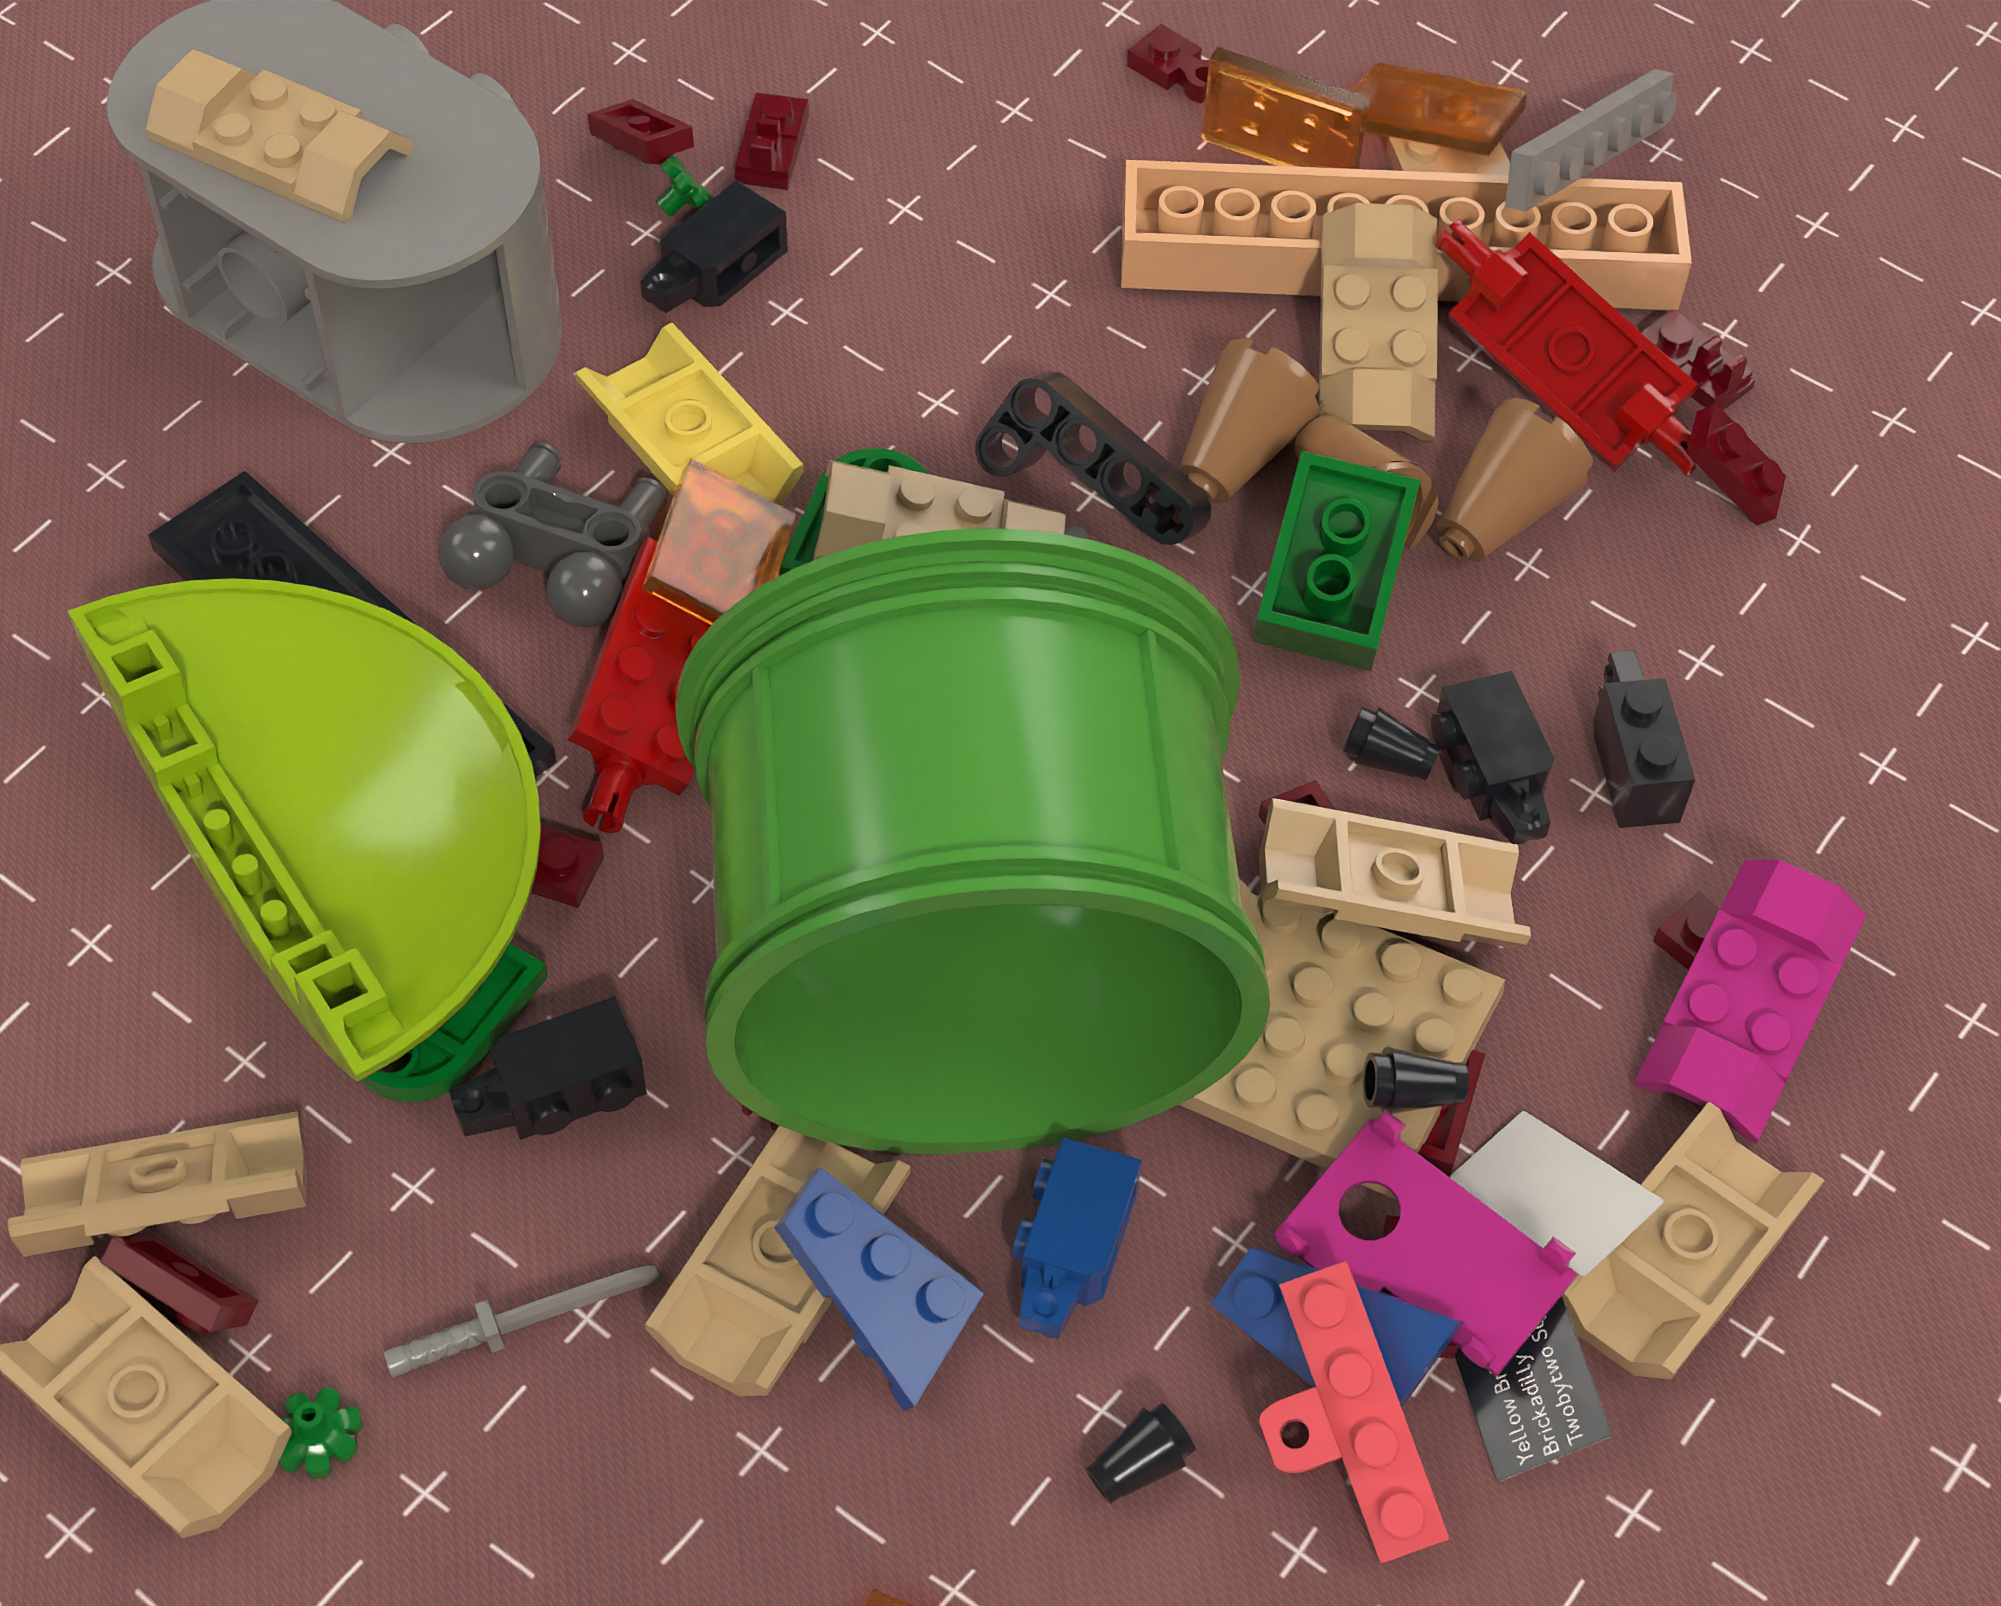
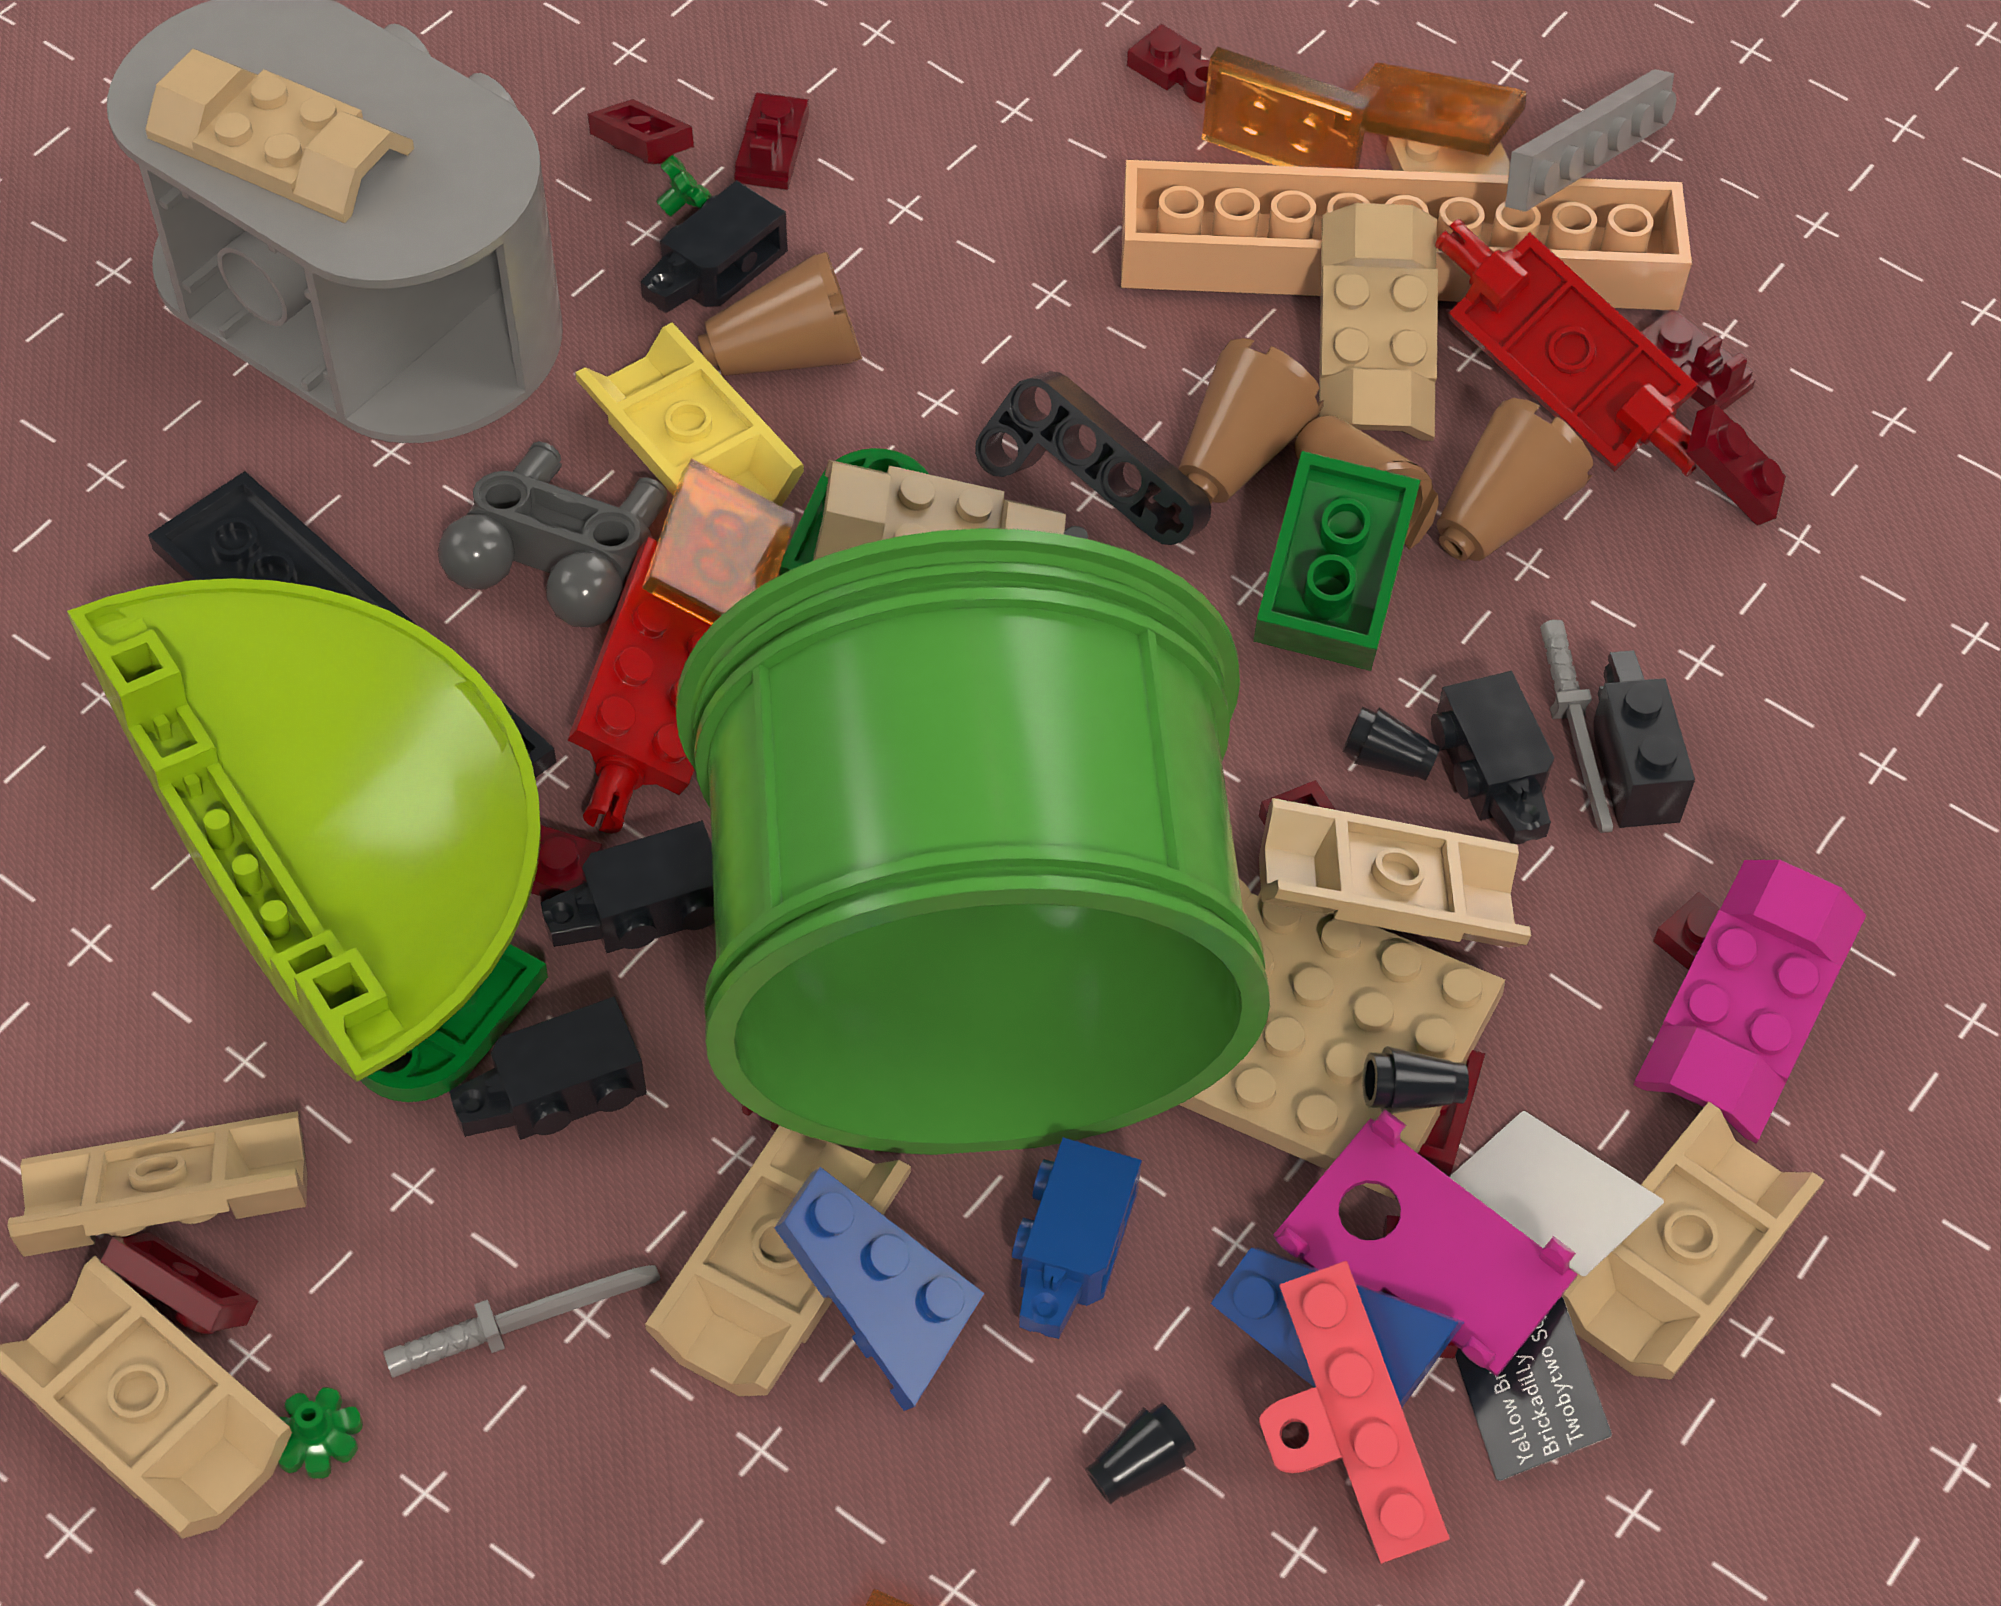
none -> black hinge [540,820,715,954]
none -> medium nougat cone [698,252,862,376]
none -> light grey sword [1540,620,1613,833]

